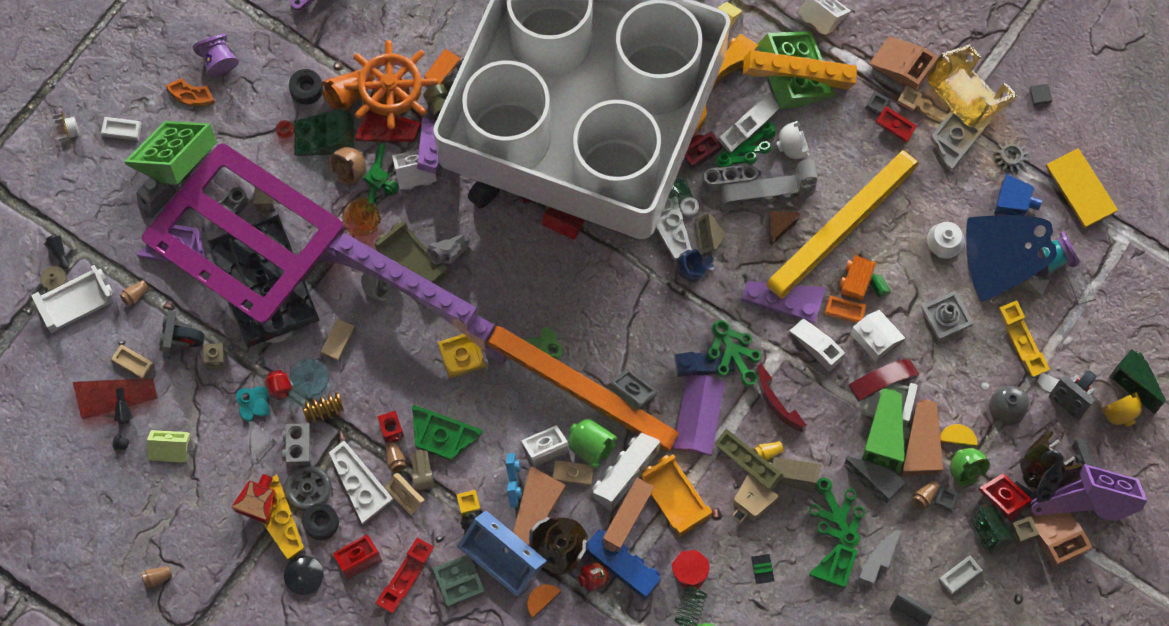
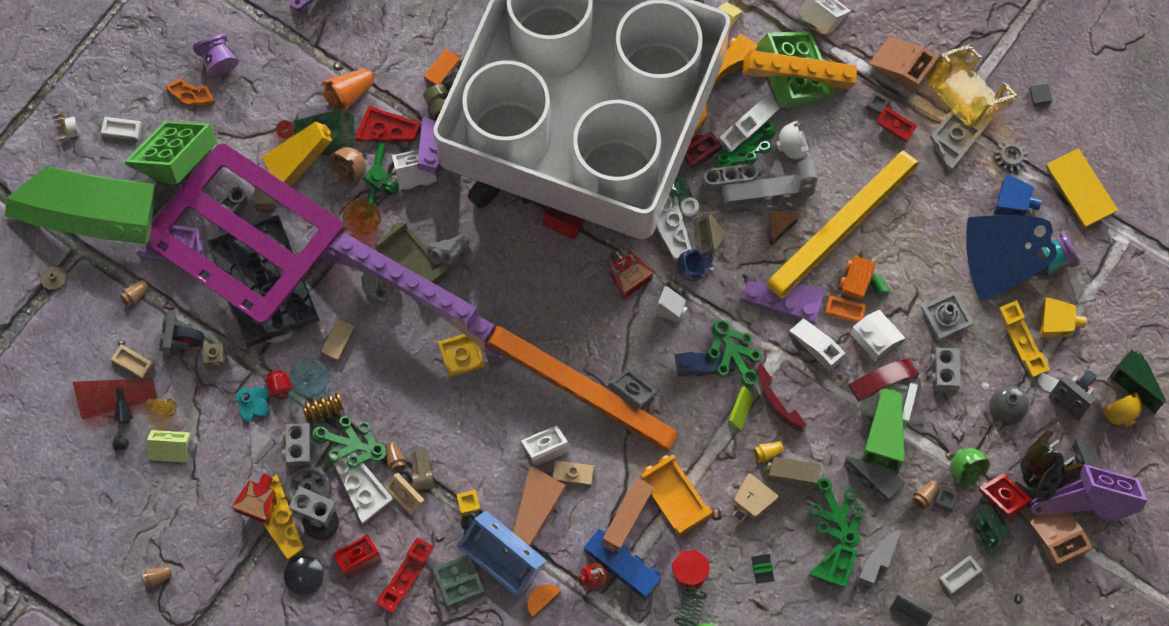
white panel [31,265,114,333] -> none
black cone [44,234,70,269] -> none
black tyre [289,69,323,105] -> none
orange piece [343,40,438,129] -> none
red brick [377,410,404,443] -> none
green wing [412,405,483,461] -> none
dark azure plate [506,453,522,508] -> none
bright green plate [526,327,562,359] -> none
dark brown piece [529,516,588,575] -> none
bright green cylinder [568,419,618,469] -> none
white slope [592,433,660,511] -> none
medium lavender slope [673,375,725,456] -> none
olive plate [714,429,784,490] -> none
tan plate [896,85,932,115] -> none
nougat slope [901,399,943,476] -> none
white cone [927,222,965,259] -> none
yellow tile [940,424,978,447] -> none
dark tan brick [1009,516,1039,546] -> none
none -> bright green slope [5,166,155,244]
none -> clear yellow cone [146,398,177,417]
none -> yellow slope [262,122,332,187]
none -> light grey brick [289,486,337,528]
none -> green plant [312,416,386,469]
none -> torso [609,251,653,299]
none -> white slope [657,286,688,323]
none -> lime slope [728,386,754,430]
none -> light grey brick [930,348,961,391]
none -> yellow torso [1040,297,1086,338]

